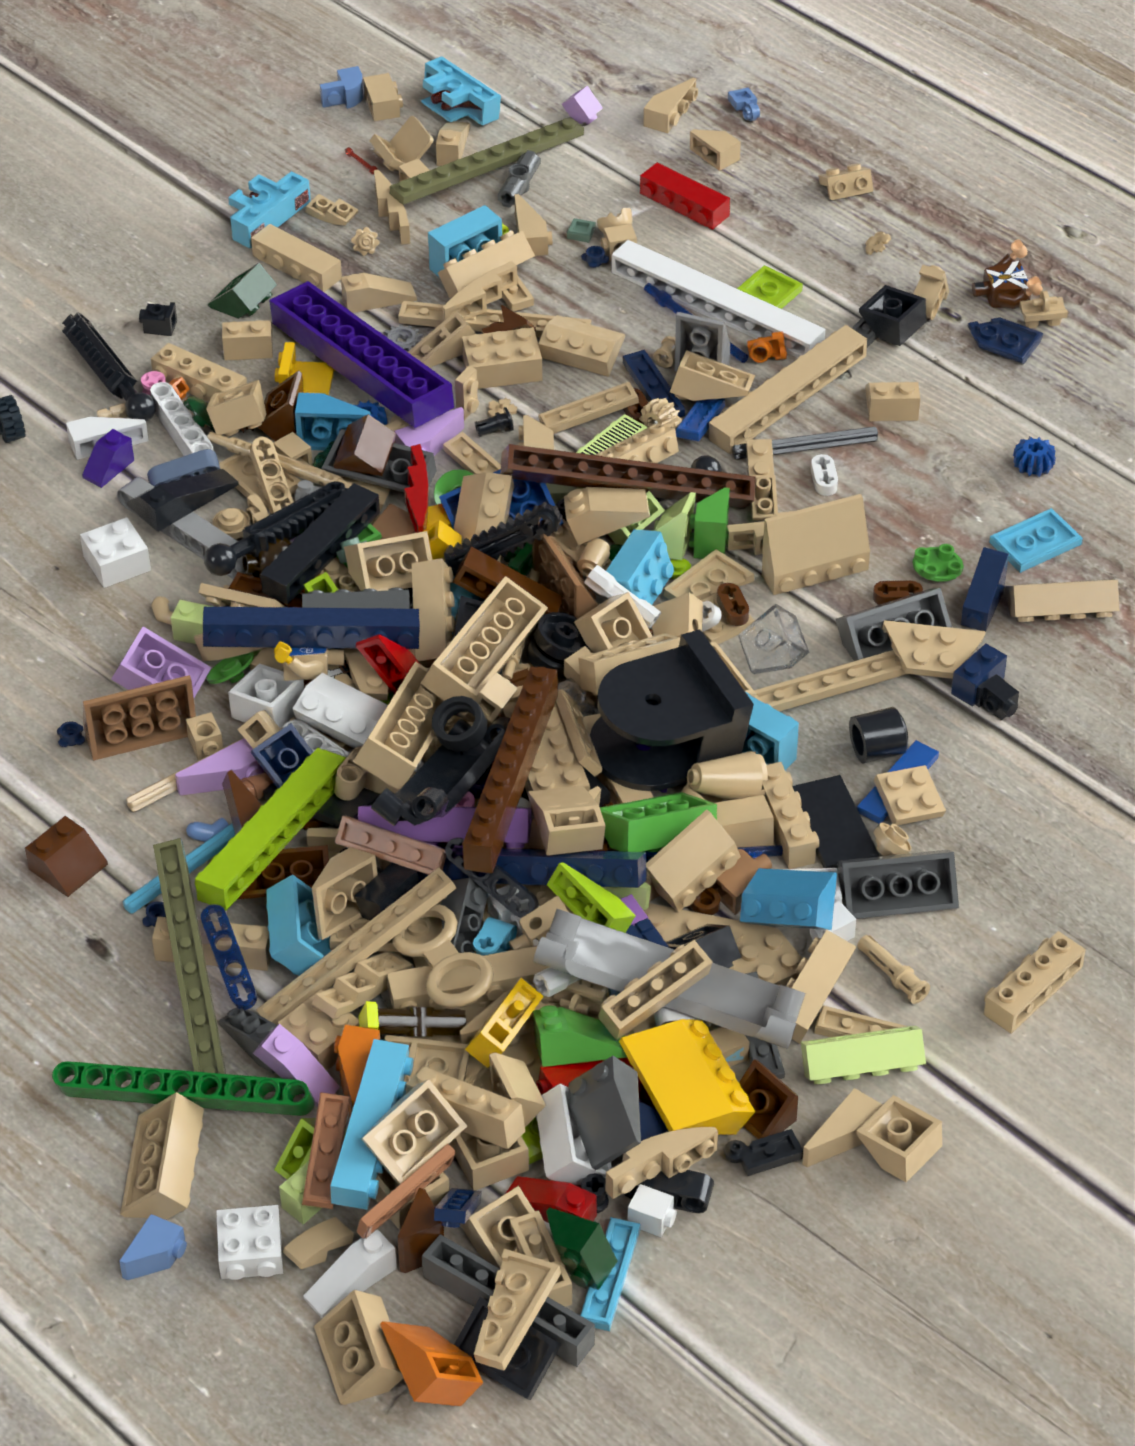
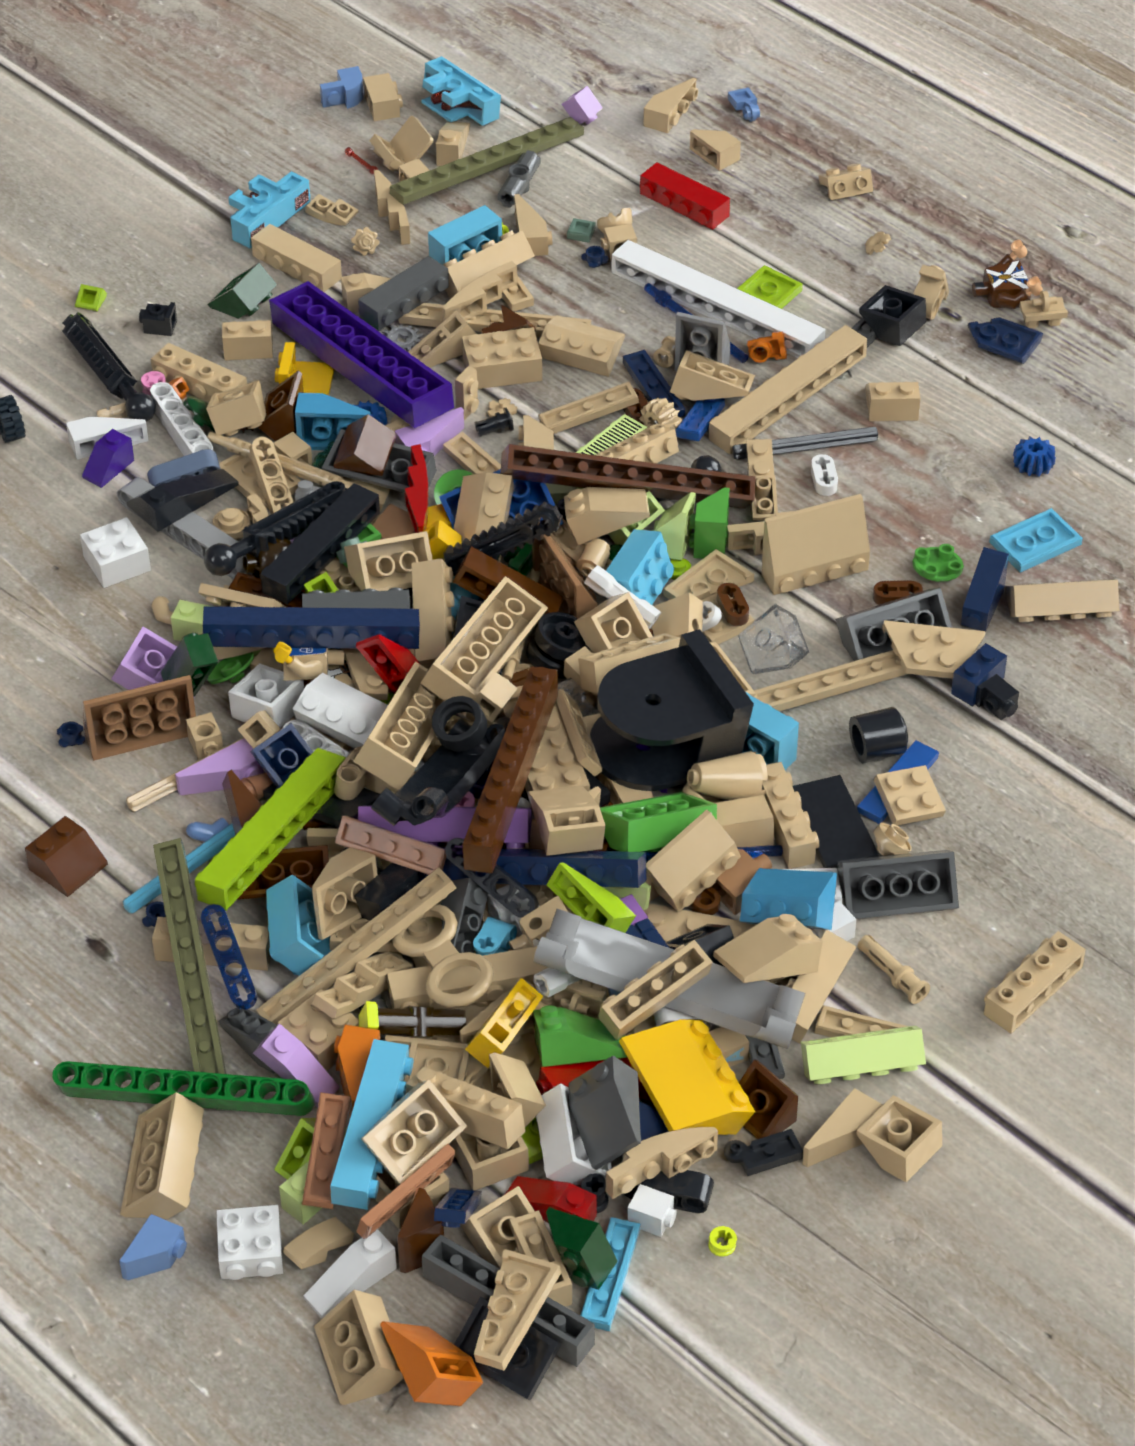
none -> lime slope [75,284,107,312]
none -> dark green brick [161,633,218,697]
none -> dark grey brick [358,256,449,331]
none -> neon yellow bush [708,1226,737,1257]
none -> tan slope [713,914,823,983]

